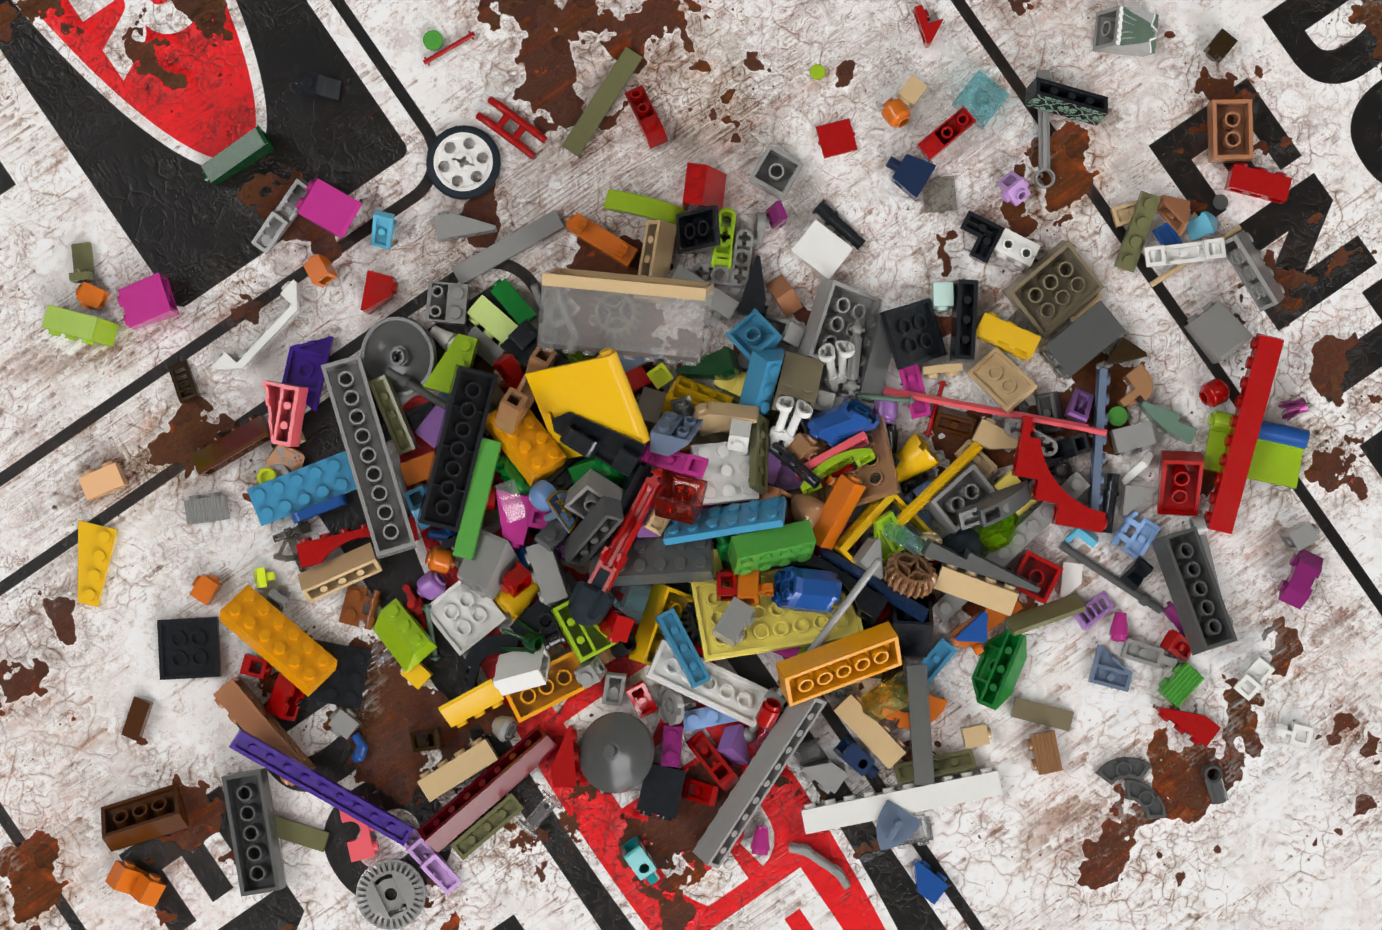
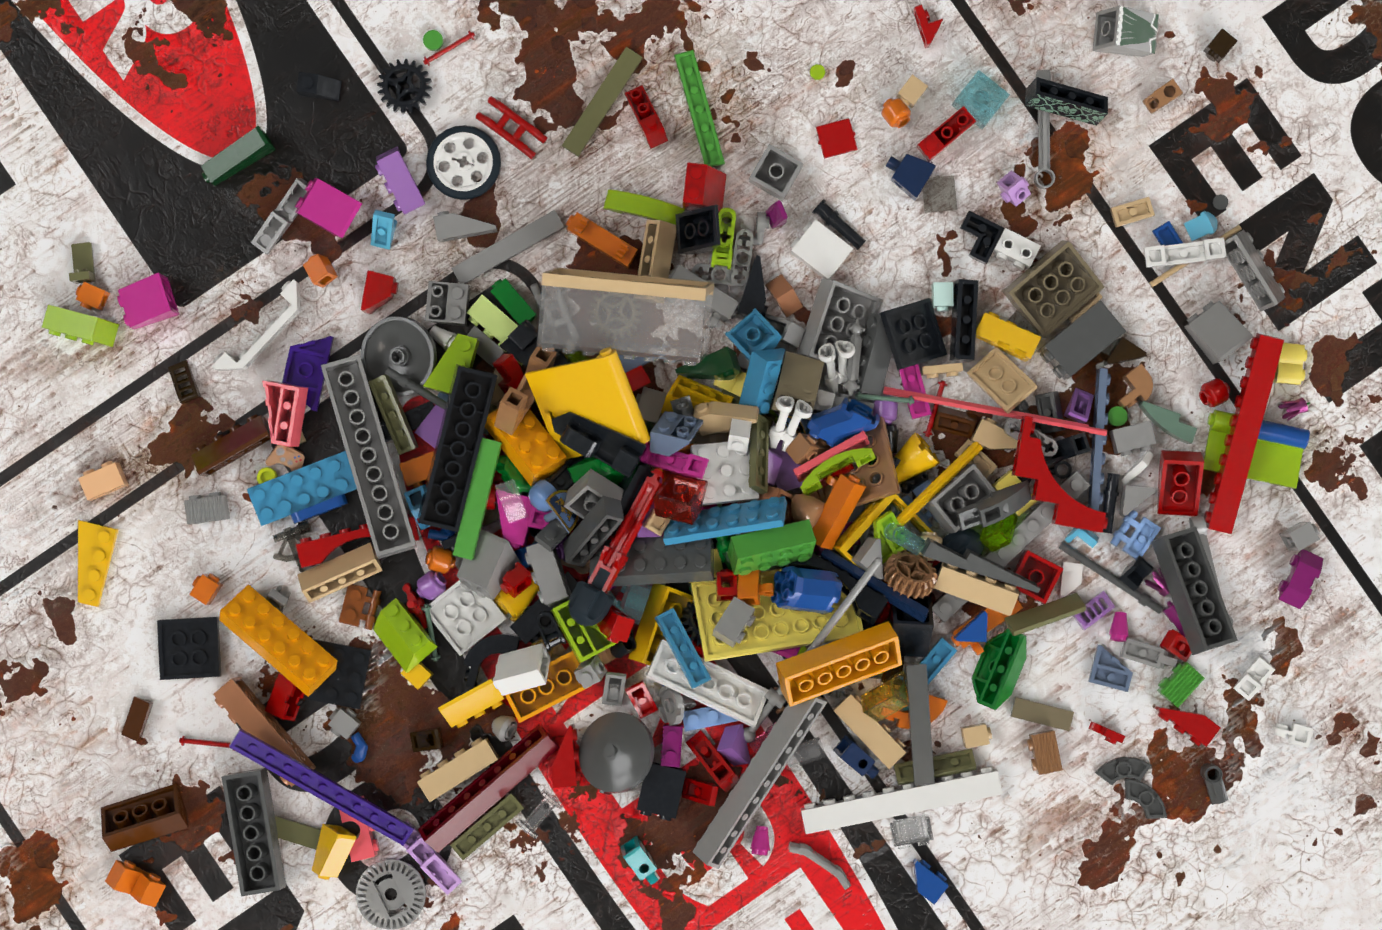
red brick [240,653,273,679] -> none
neon yellow tile [253,567,275,589] -> none
dark green plant [501,619,543,654] -> none
neon yellow tile [646,362,674,390] -> none
red brick [755,698,781,729] -> none
black pin [768,442,822,489] -> none
light grey slope [800,759,848,794] -> none
sand blue shield [876,800,922,850] -> none
olive plate [1114,191,1161,273] -> none
nougat slope [1157,195,1190,236] -> none
nougat brick [1207,99,1254,163] -> none
red brick [1224,162,1292,204] -> none
none -> red axle [179,736,235,751]
none -> yellow slope [312,824,356,880]
none -> medium lavender wedge [375,147,425,215]
none -> black gear [377,59,433,115]
none -> bright green tile [674,50,725,167]
none -> red plate [1088,721,1125,745]
none -> medium nougat leg [1142,79,1183,114]
none -> flat silver piece [1145,568,1170,597]
none -> light yellow brick [1273,343,1307,385]

